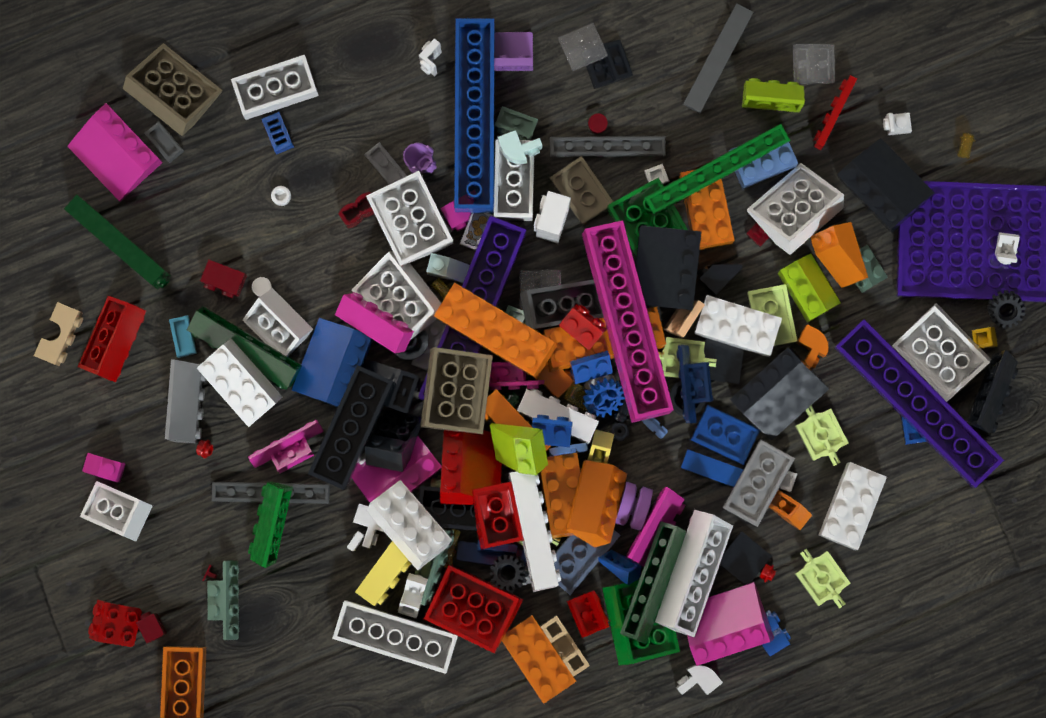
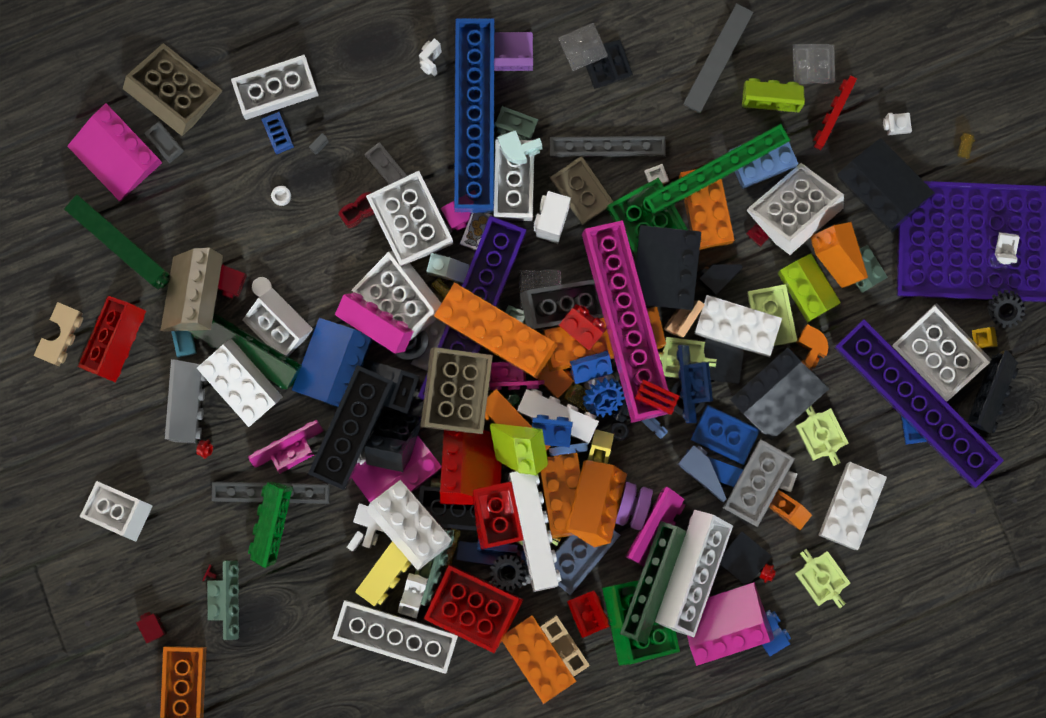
dark pink slope [82,453,126,482] -> none
red bracket [88,600,142,647] -> none
medium lavender hair [403,143,437,173] -> none
dark red tile [588,113,608,134] -> none
blue slope [598,550,641,585] -> none
white brick [676,665,723,695] -> none
none -> dark tan slope [161,248,223,331]
none -> dark grey tile [309,133,329,155]
none -> red tile [635,379,680,415]
none -> sand blue slope [677,445,726,502]

